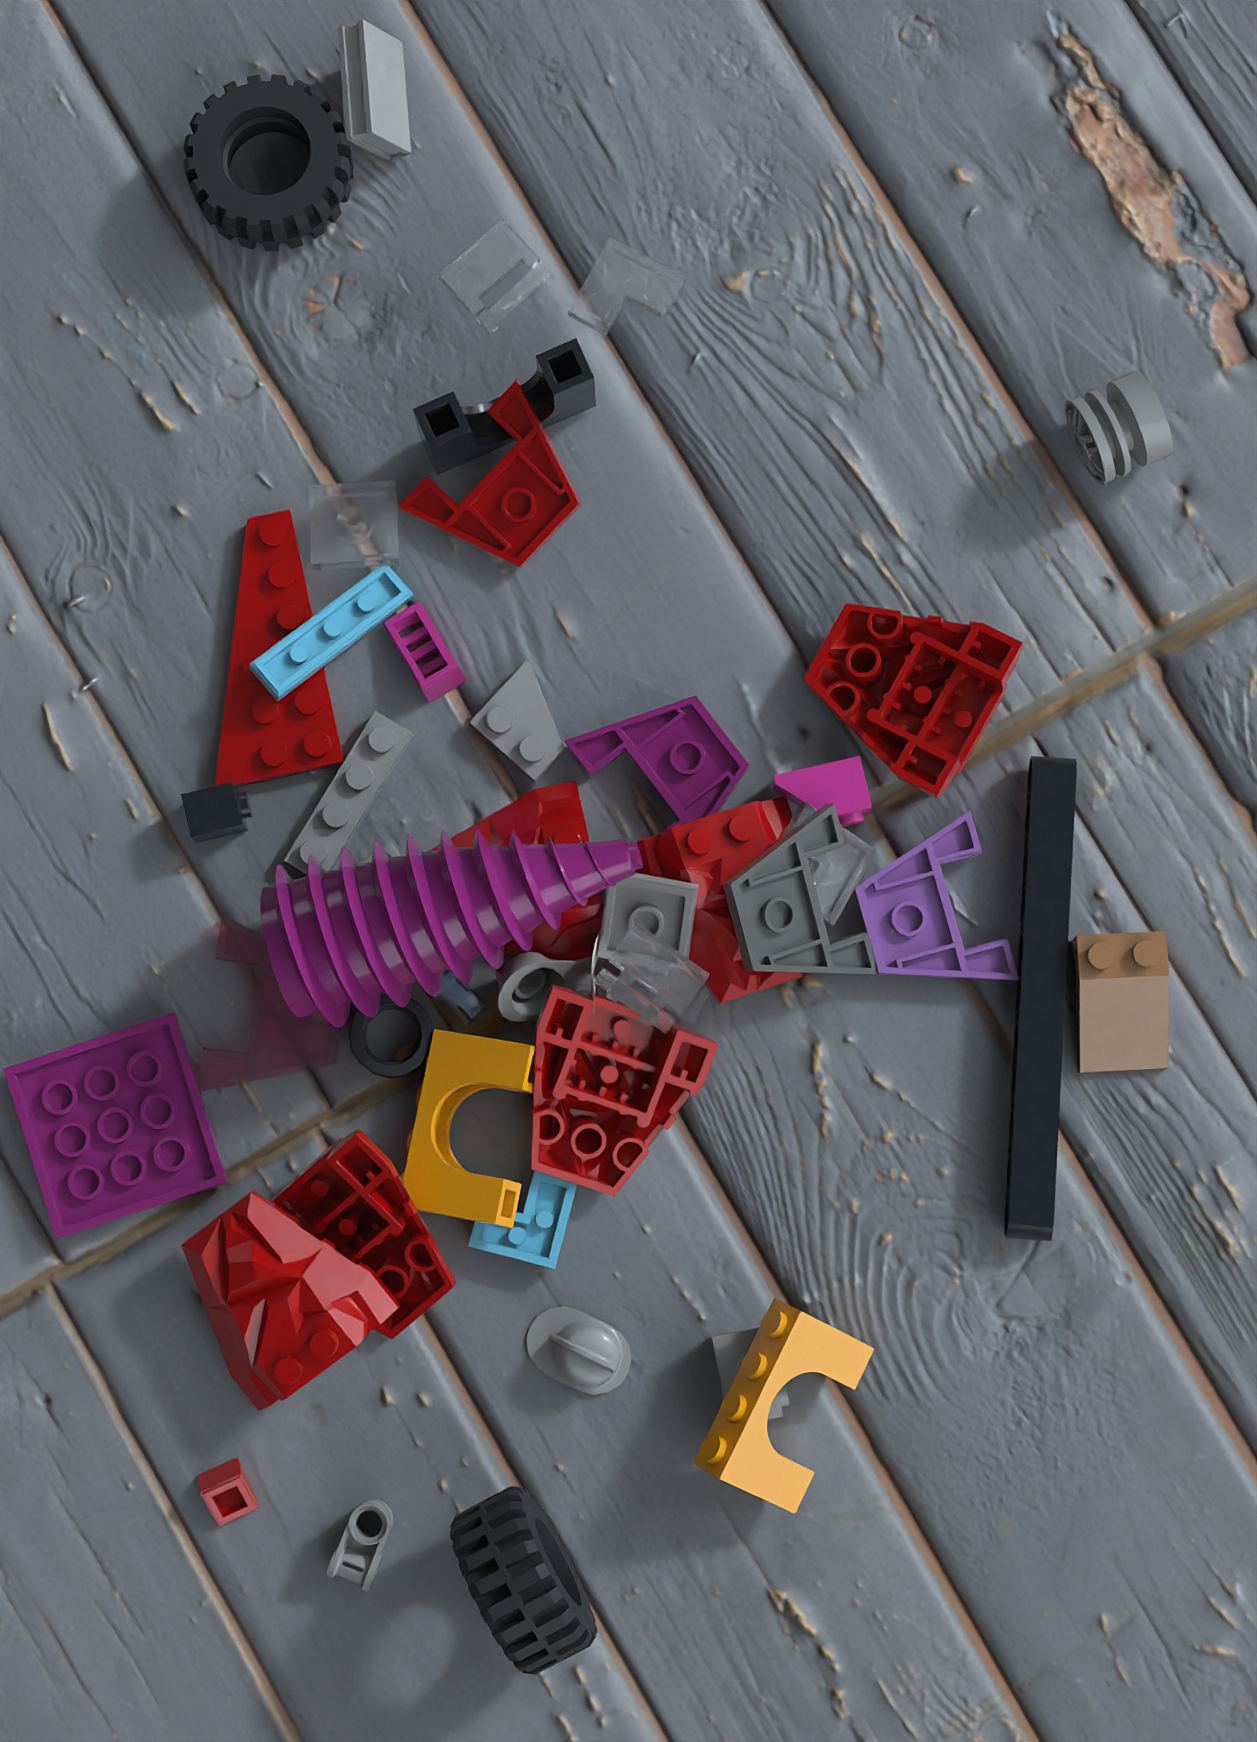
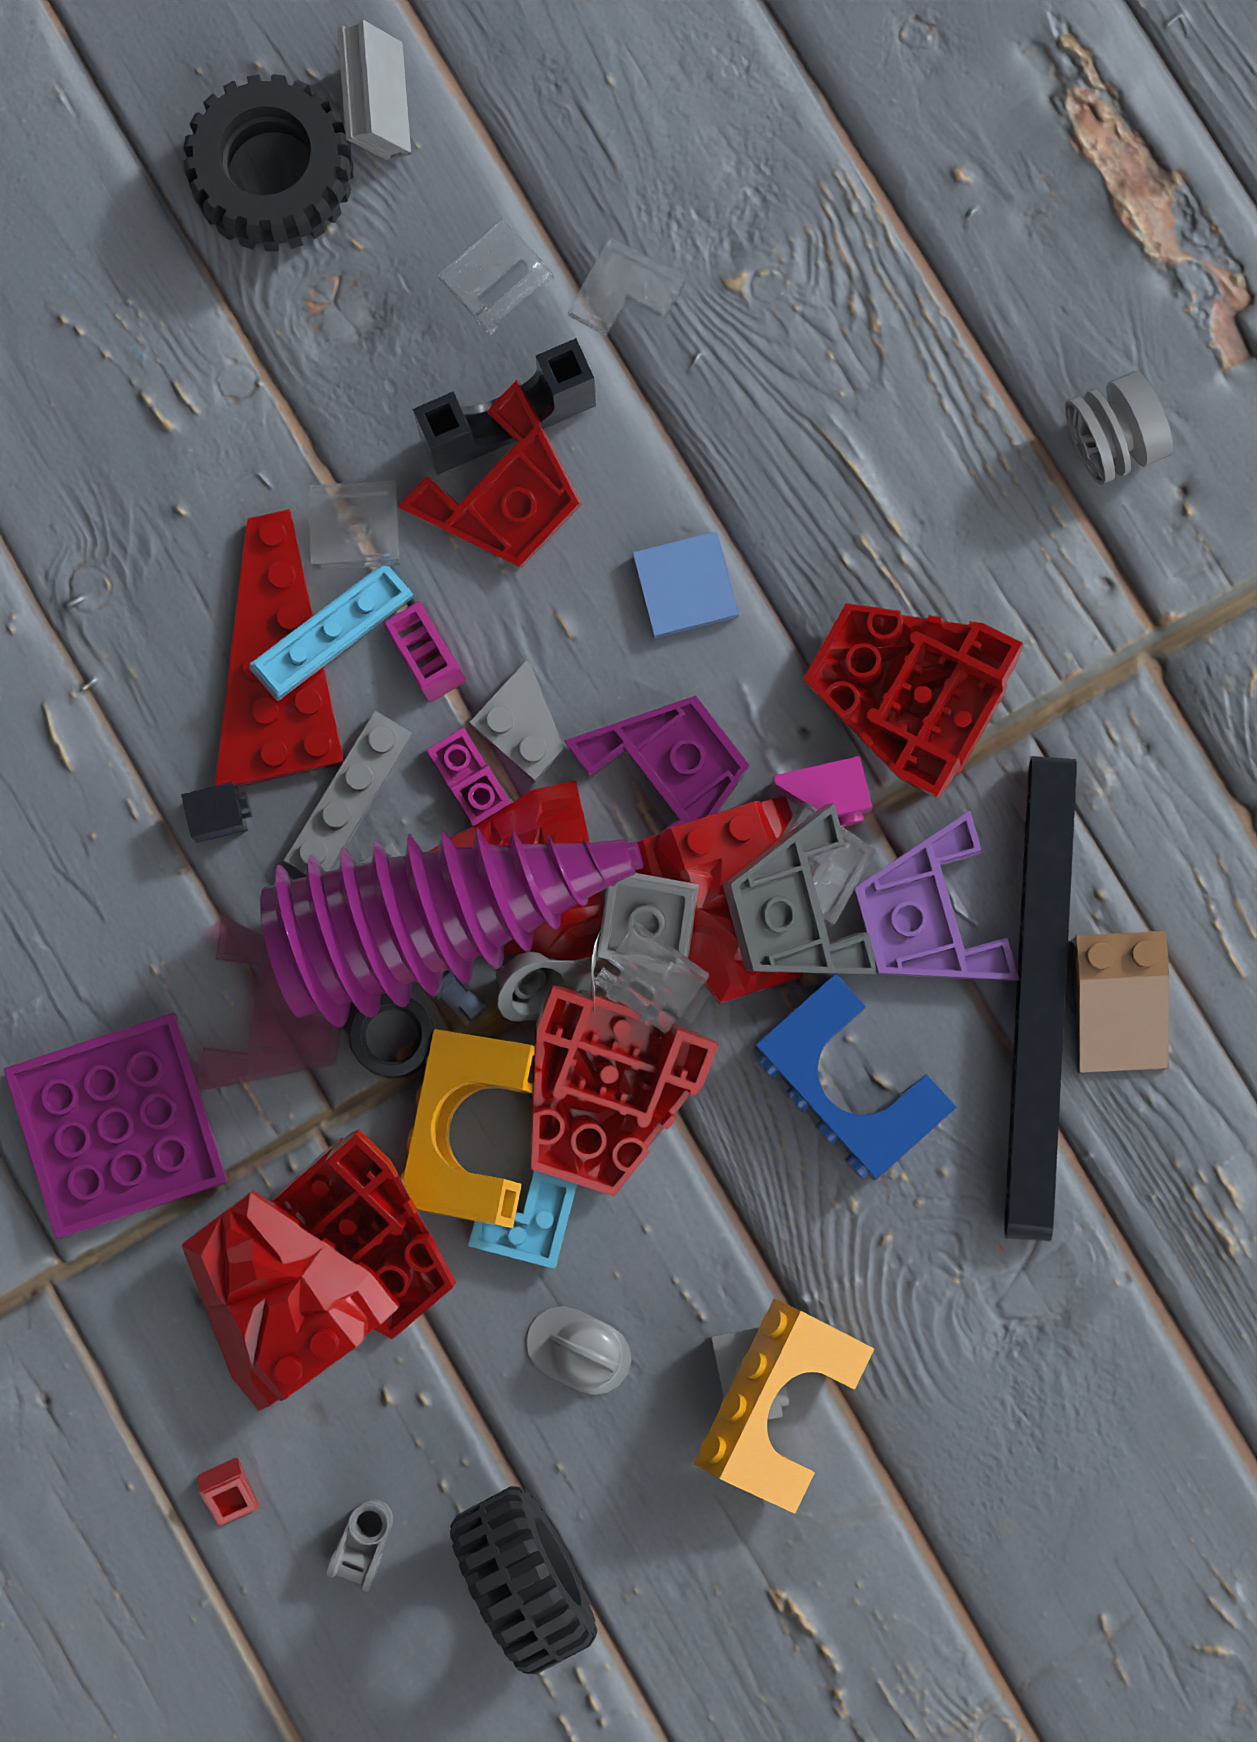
none -> dark pink slope [425,727,511,826]
none -> medium blue tile [633,531,739,639]
none -> blue arch [755,974,957,1181]

